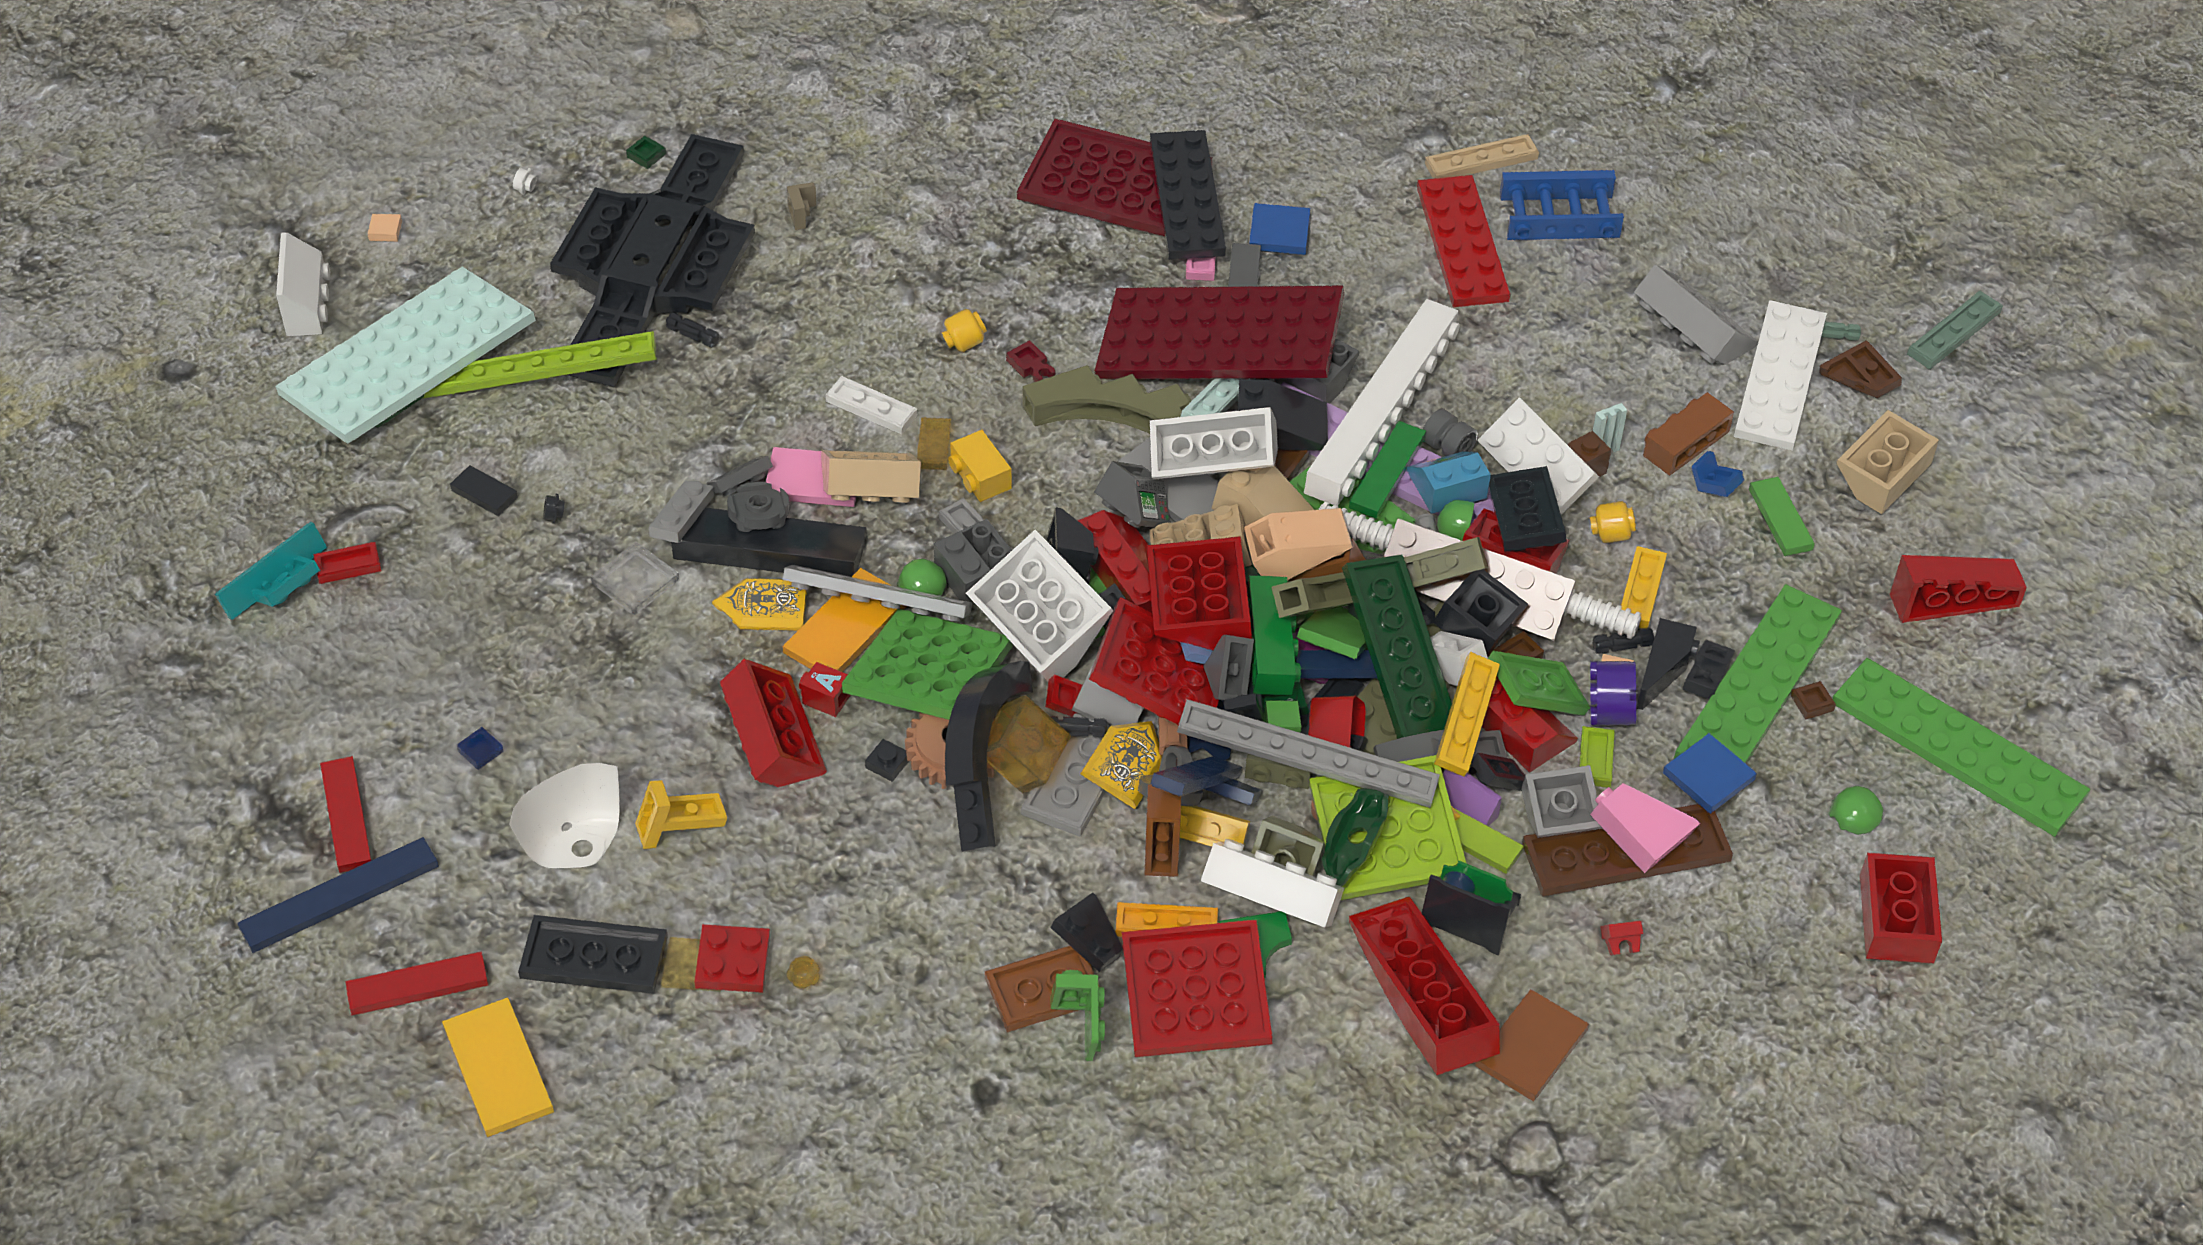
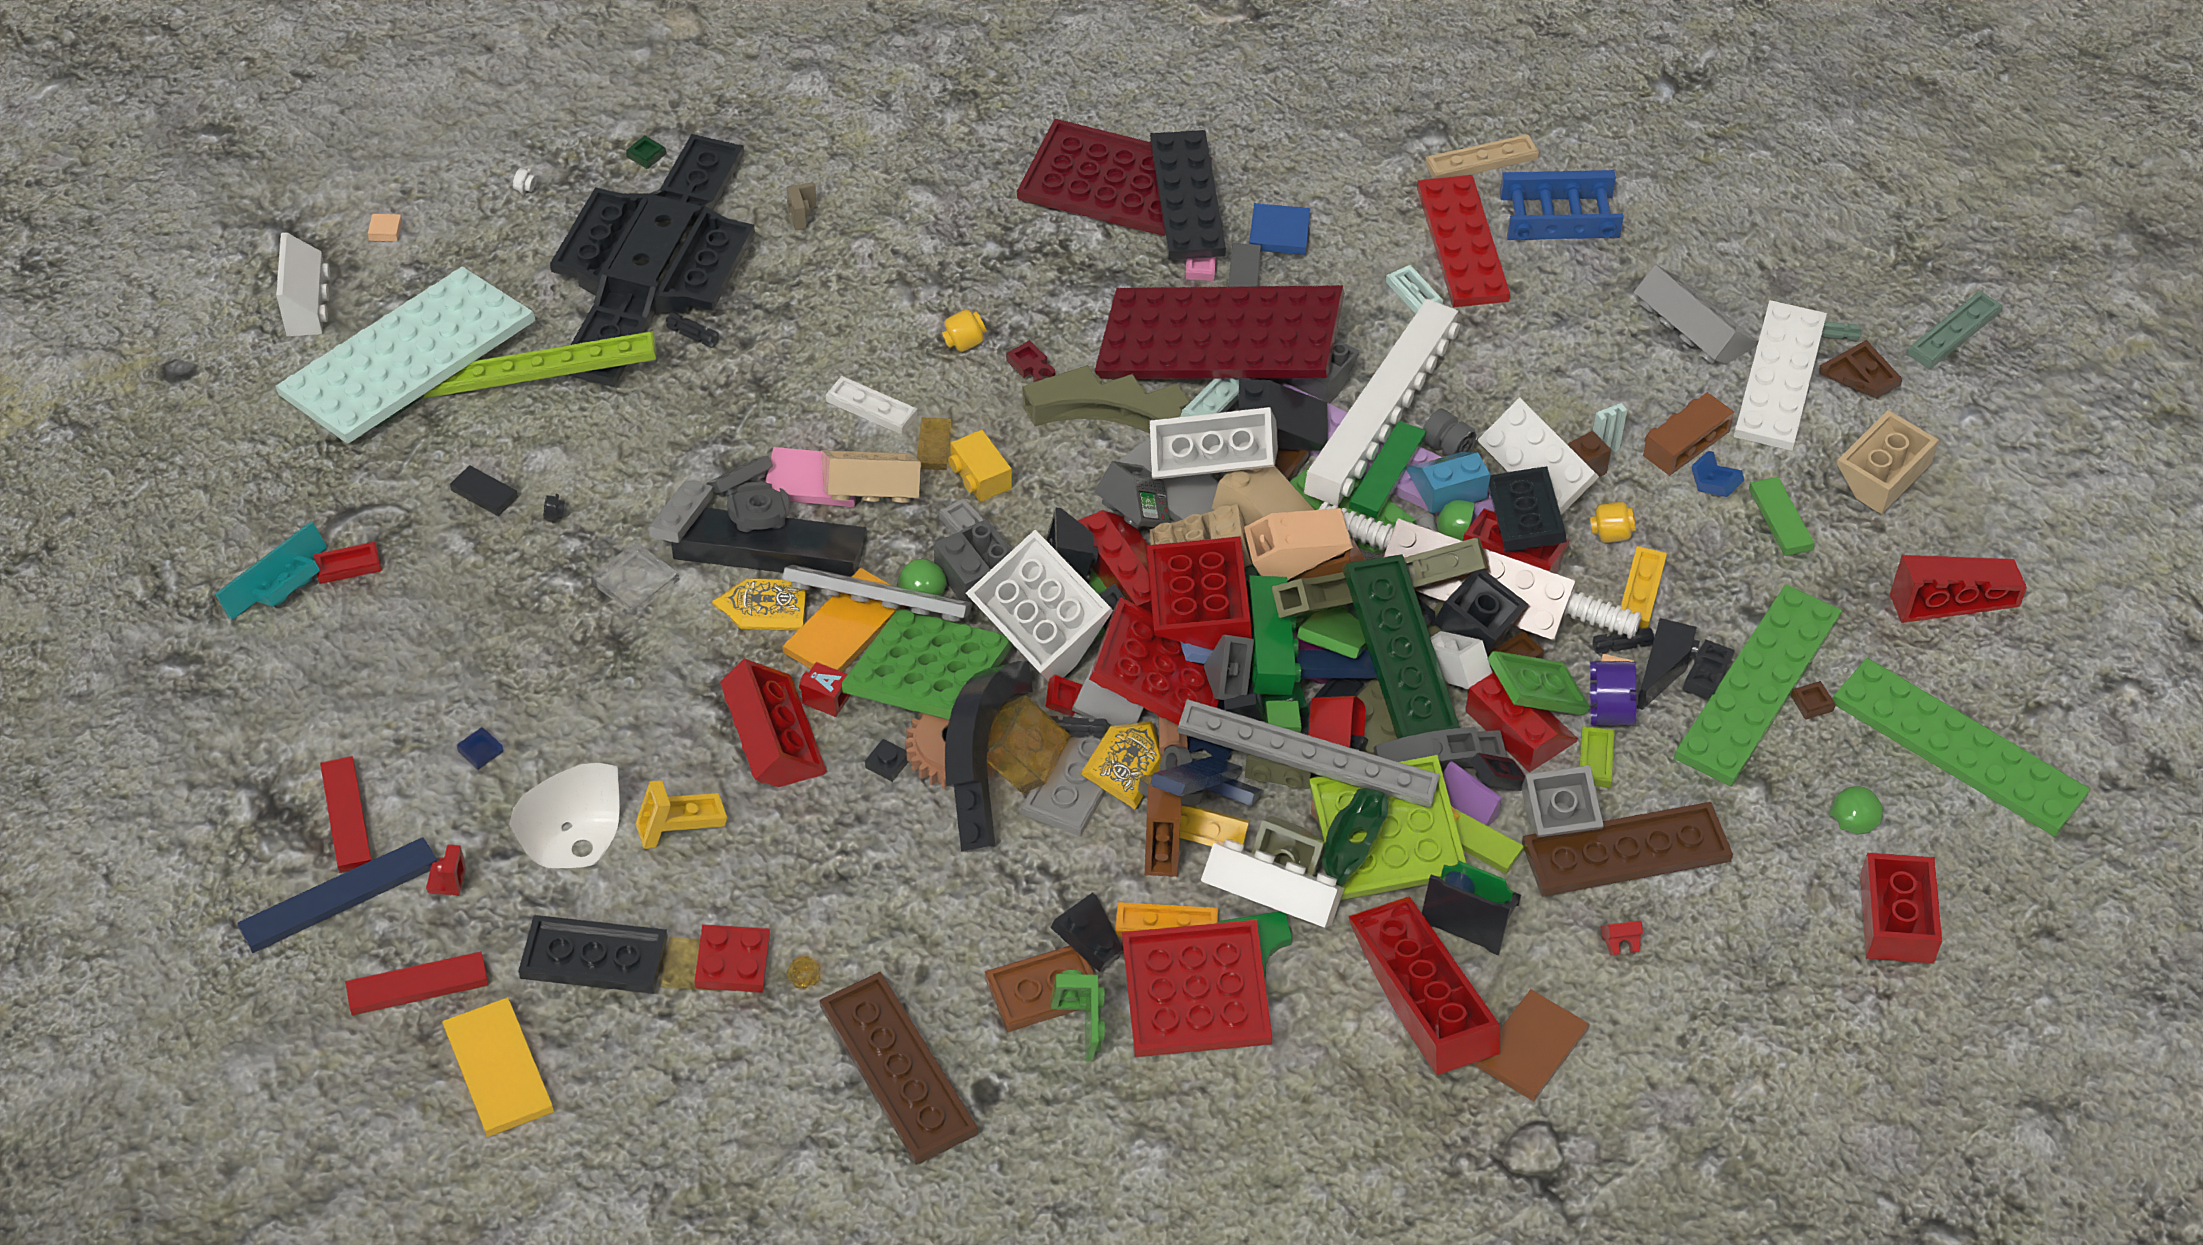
yellow plate [1434,652,1500,777] -> none
bright pink slope [1590,783,1700,873] -> none
blue tile [1663,733,1757,814] -> none
none -> red bracket [426,844,466,896]
none -> reddish brown plate [819,971,978,1165]
none -> light aqua tile [1386,265,1443,314]

